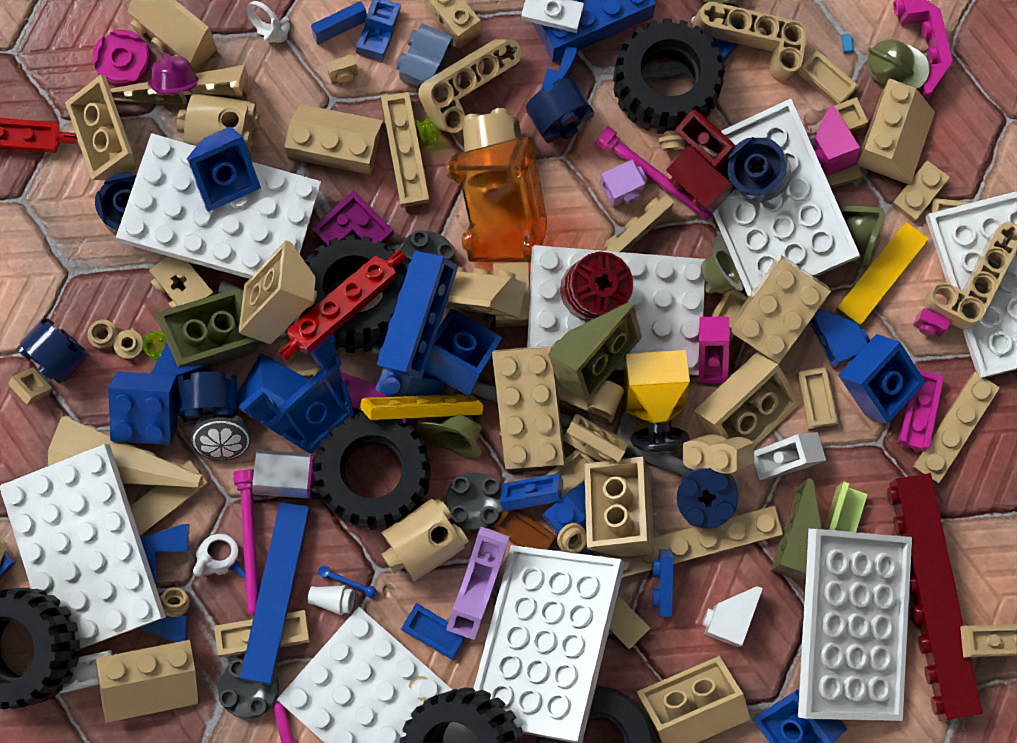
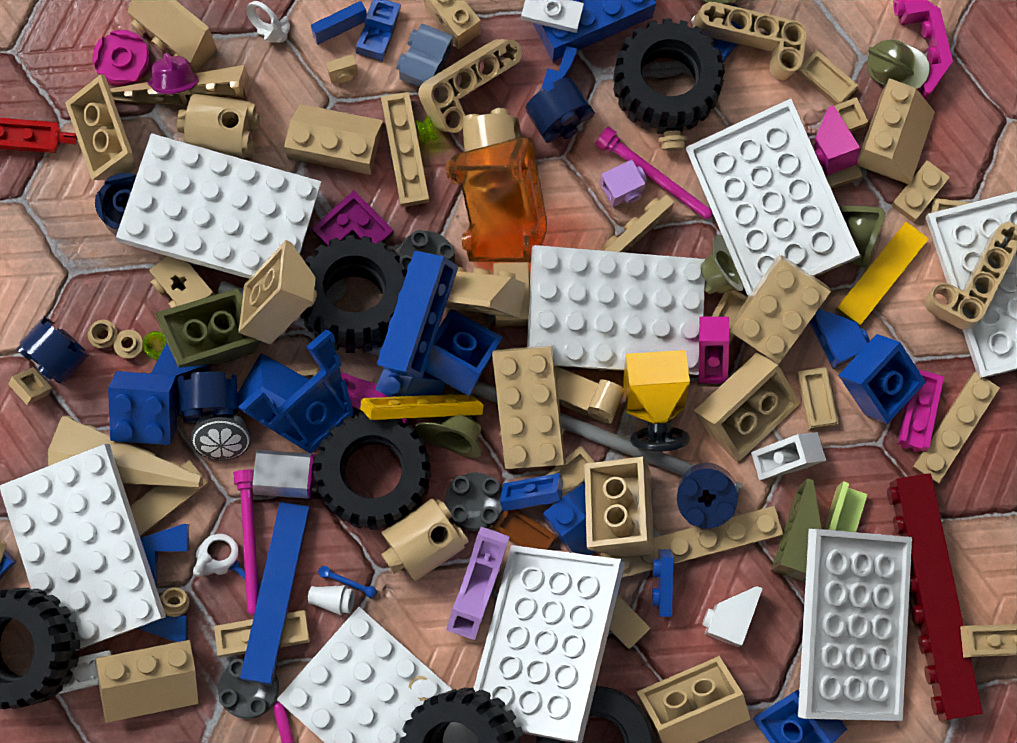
blue slope [186,126,261,212] -> none
red plate [277,250,406,361] -> none
blue tile [401,603,466,660] -> none
olive slope [548,302,642,402] -> none
tan plate [557,523,587,553] -> none
dark red wheel [560,251,633,321] -> none
tan bracket [563,413,628,462] -> none
dark red brick [666,145,736,213] -> none
dark red brick [676,109,736,172] -> none
tan brick [683,434,754,474] -> none
dark blue brick [728,137,791,202] -> none
dark azure piece [841,34,853,53] -> none
dark pink plate [913,308,951,337] -> none

